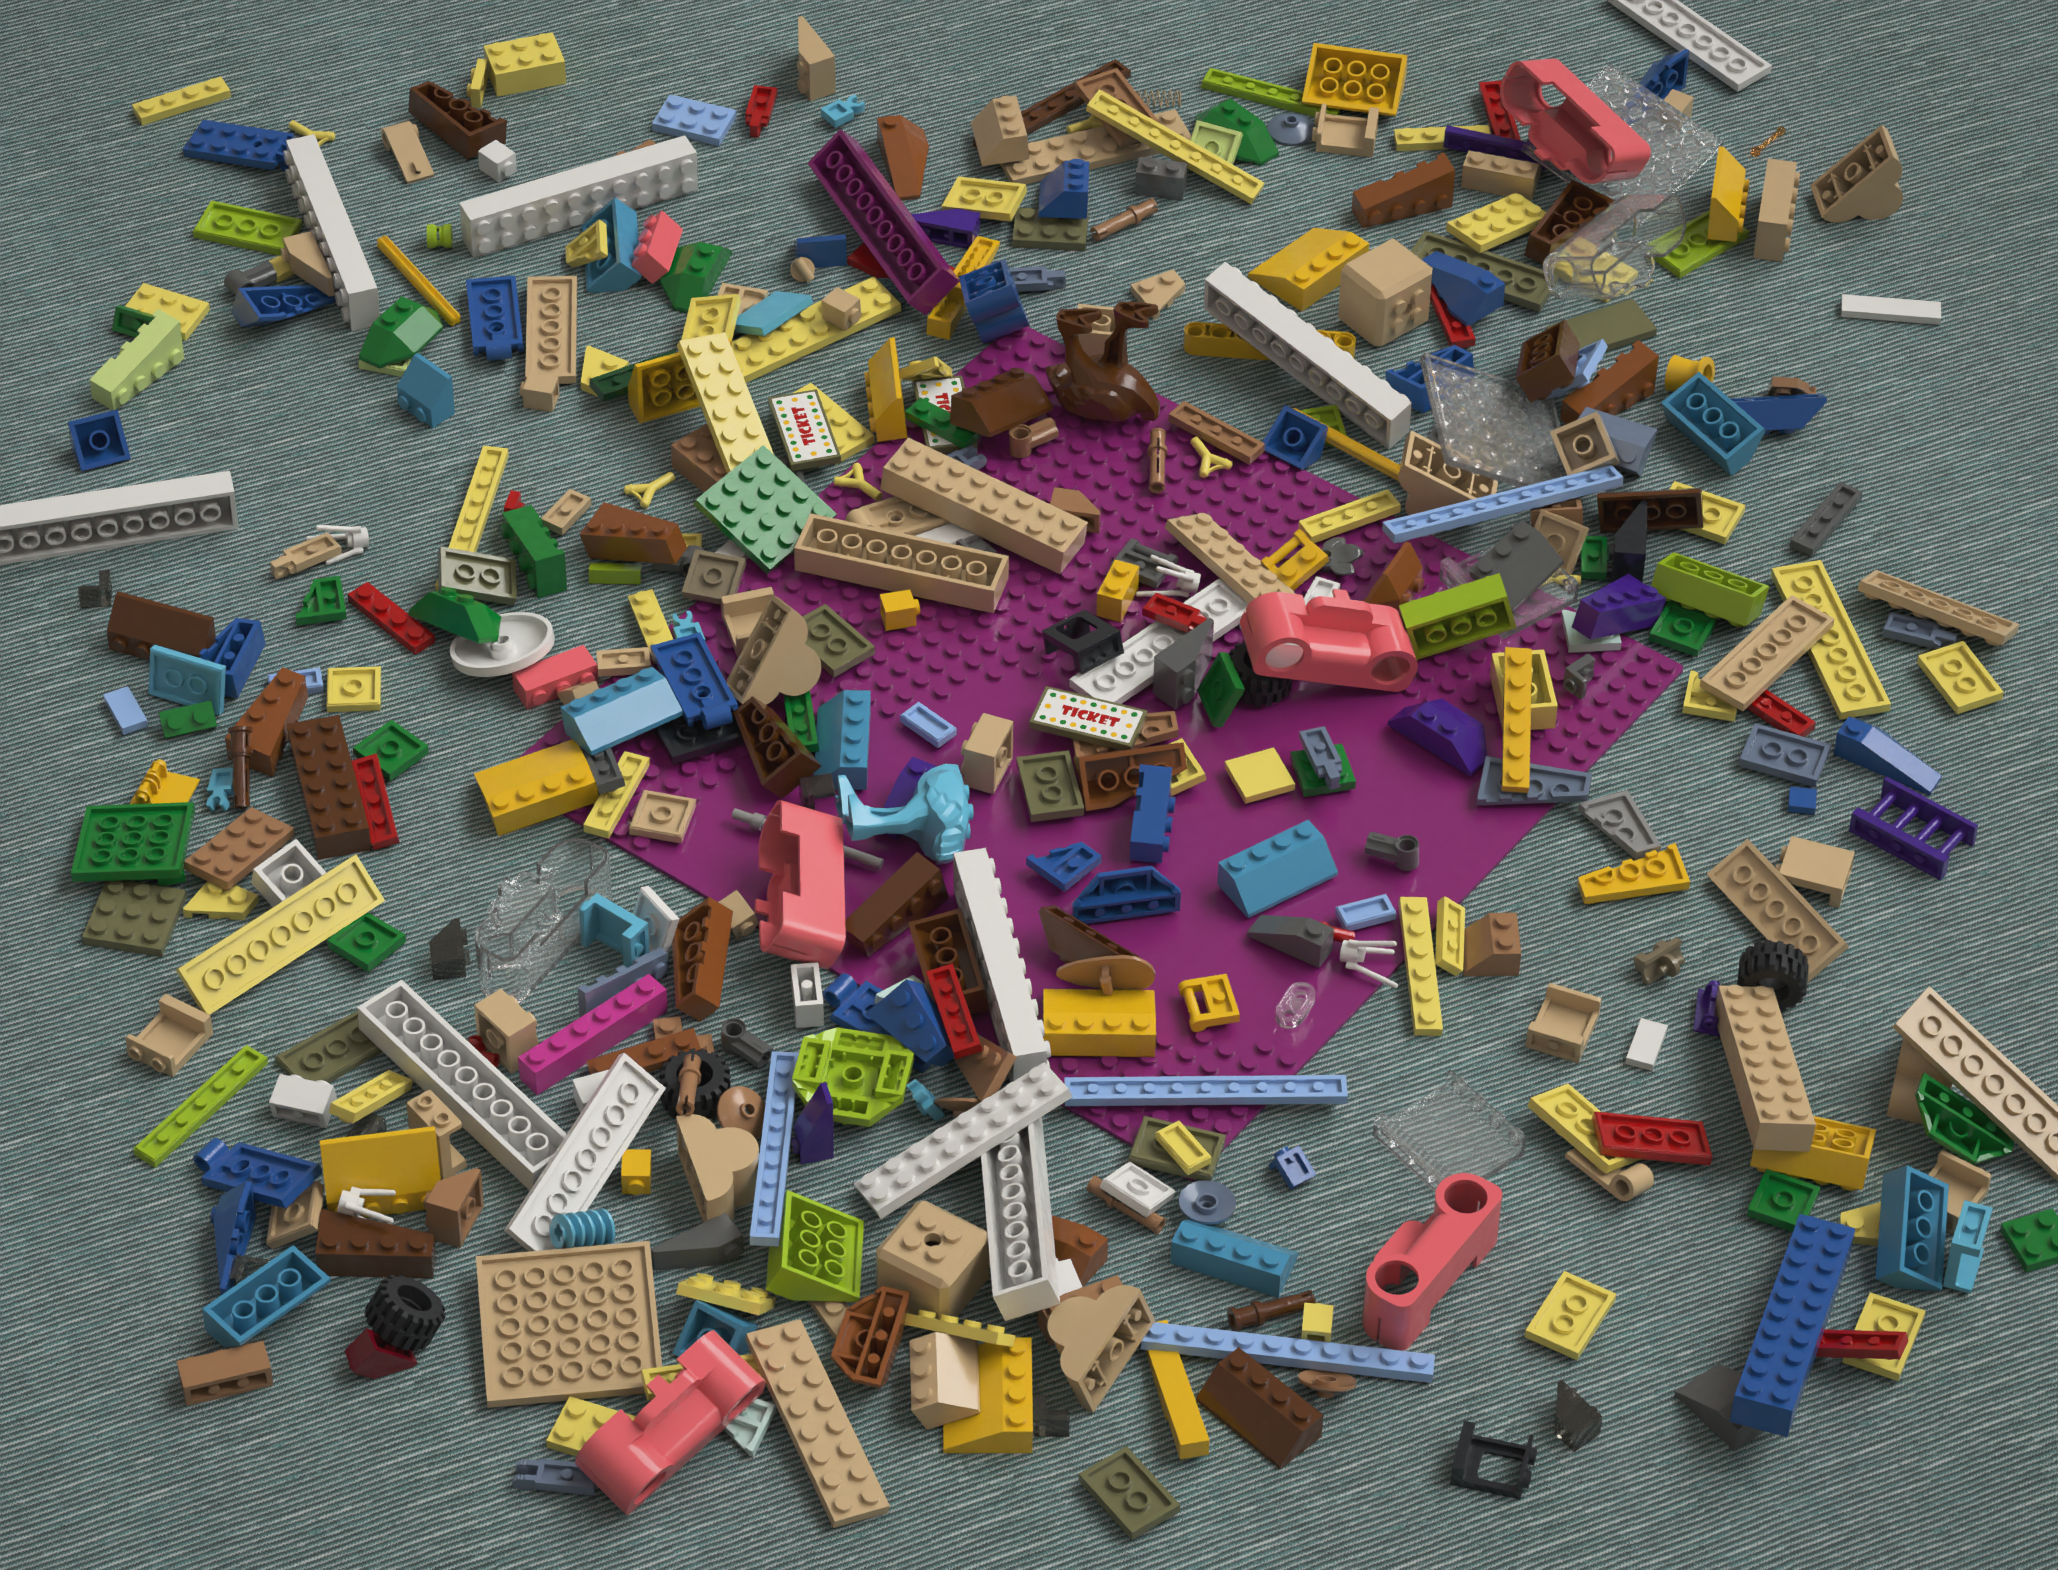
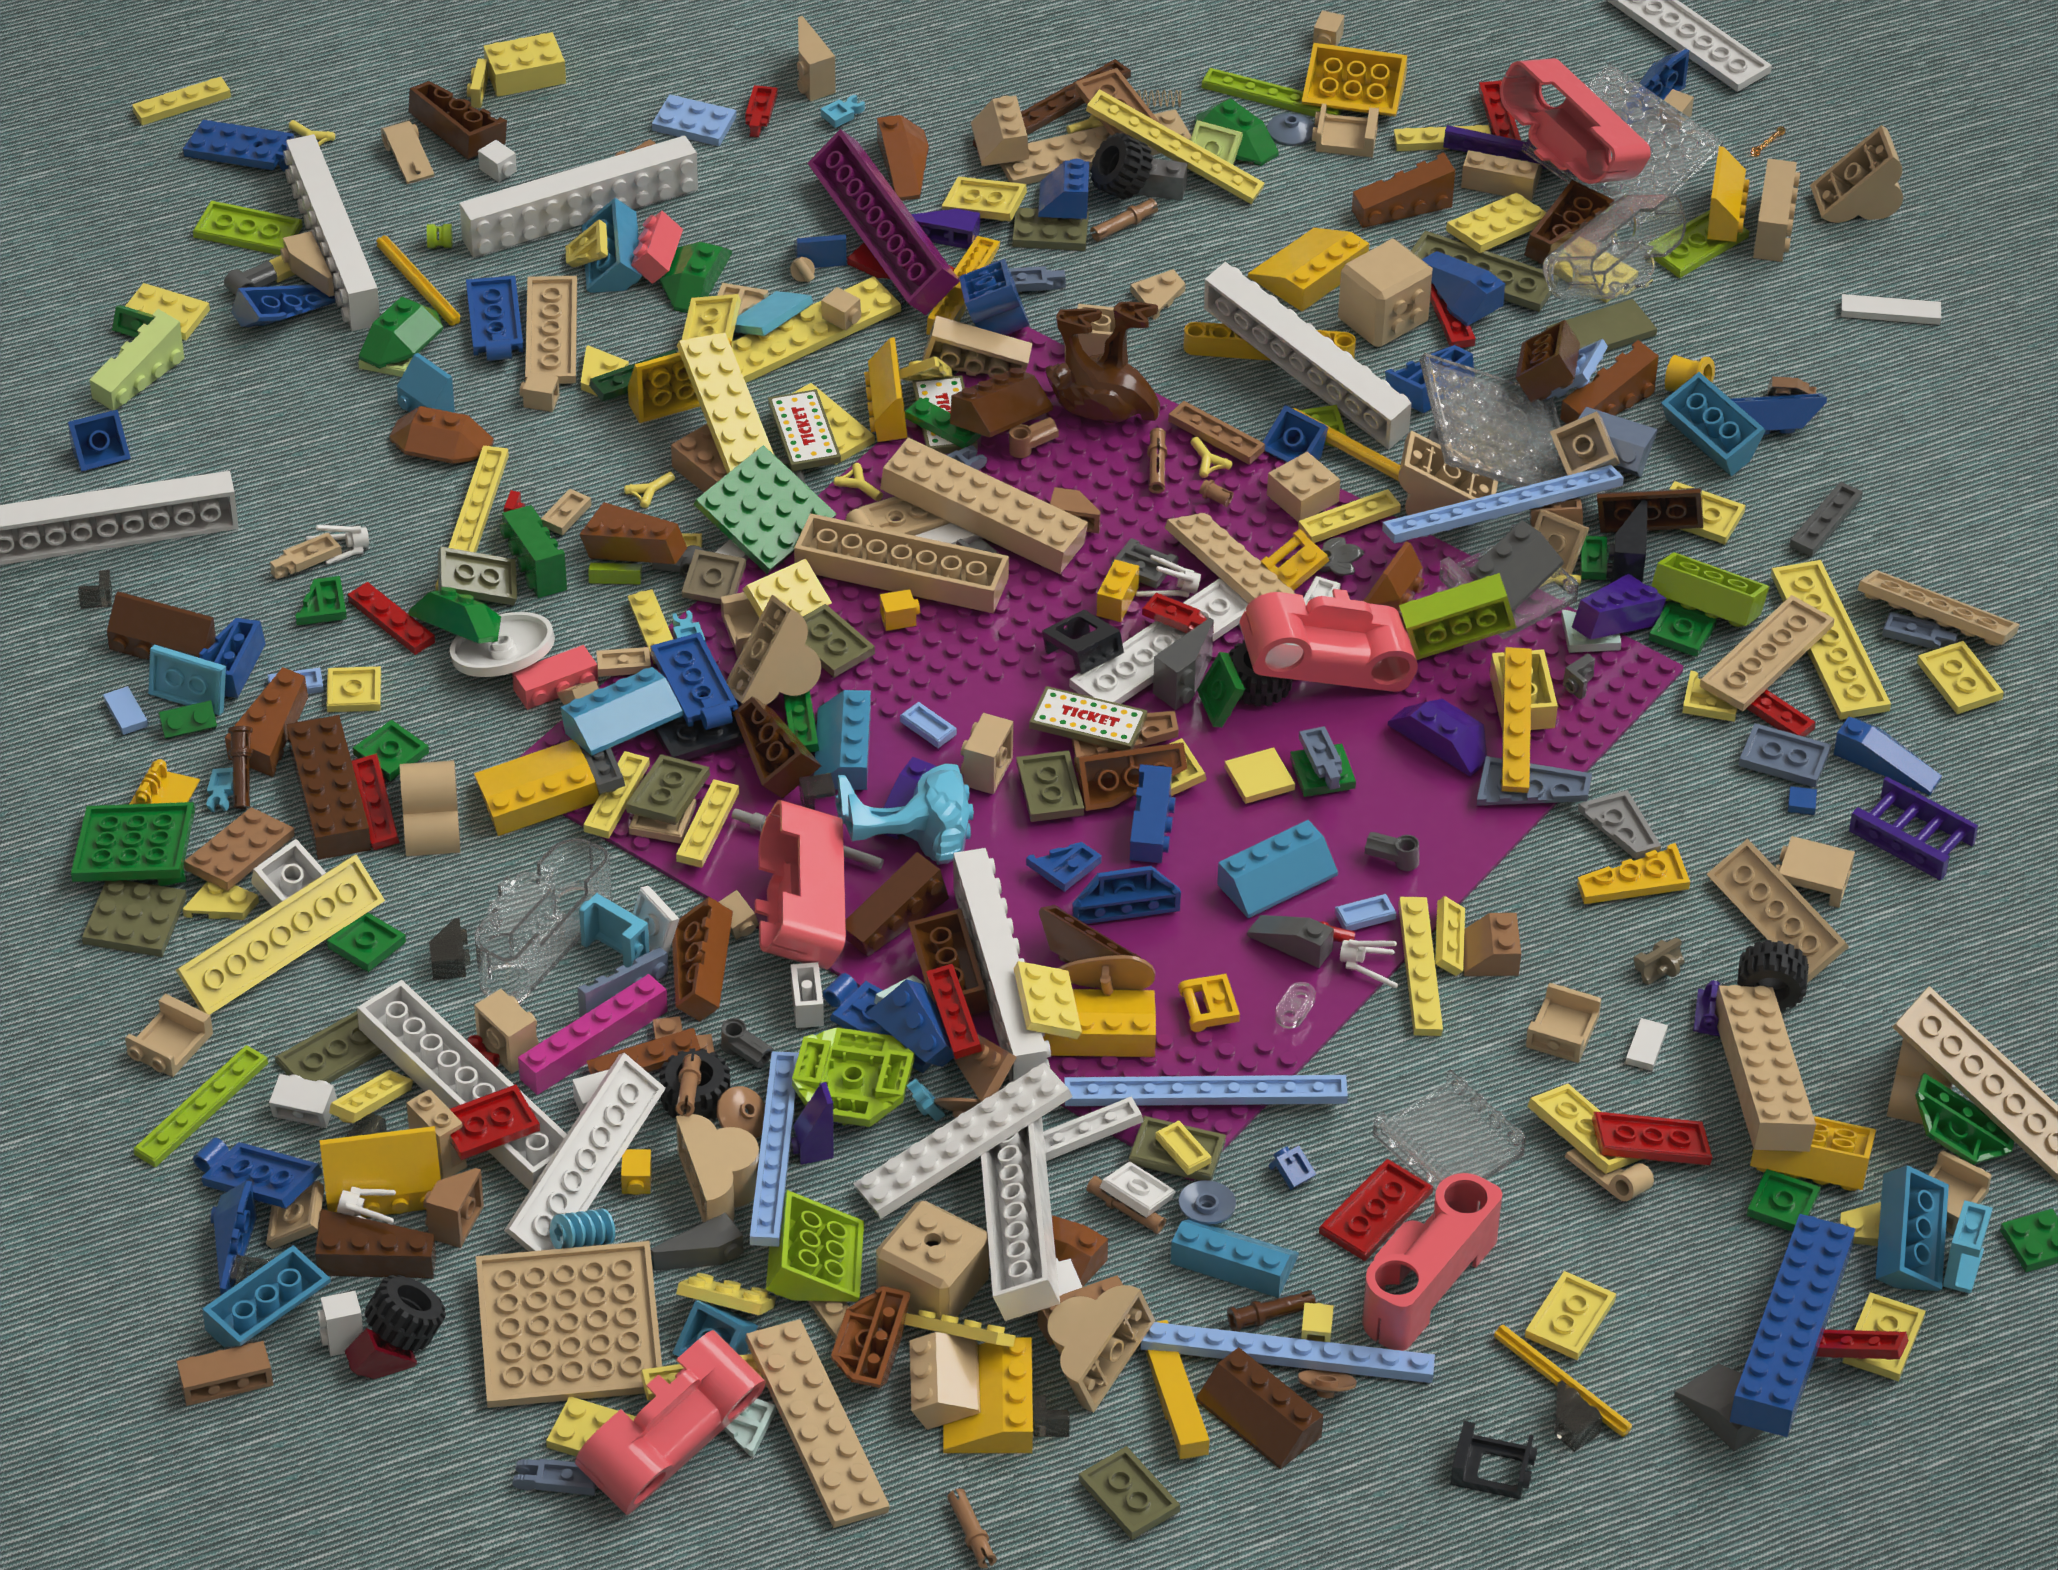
none -> white brick [317,1291,363,1356]
none -> dark orange wedge [389,406,494,464]
none -> tan brick [400,760,461,856]
none -> red plate [449,1084,540,1160]
none -> olive plate [626,754,710,825]
none -> light yellow plate [676,779,739,868]
none -> light yellow plate [743,559,832,618]
none -> tan wedge [922,316,1032,378]
none -> medium nougat pin [947,1489,997,1568]
none -> light yellow plate [1013,961,1082,1039]
none -> white plate [1043,1096,1144,1161]
none -> black tyre [1090,133,1153,200]
none -> medium nougat pin [1199,480,1234,507]
none -> tan brick [1267,452,1340,522]
none -> tan brick [1313,10,1345,46]
none -> red tile [1319,1159,1433,1261]
none -> yellow axle [1494,1325,1632,1437]

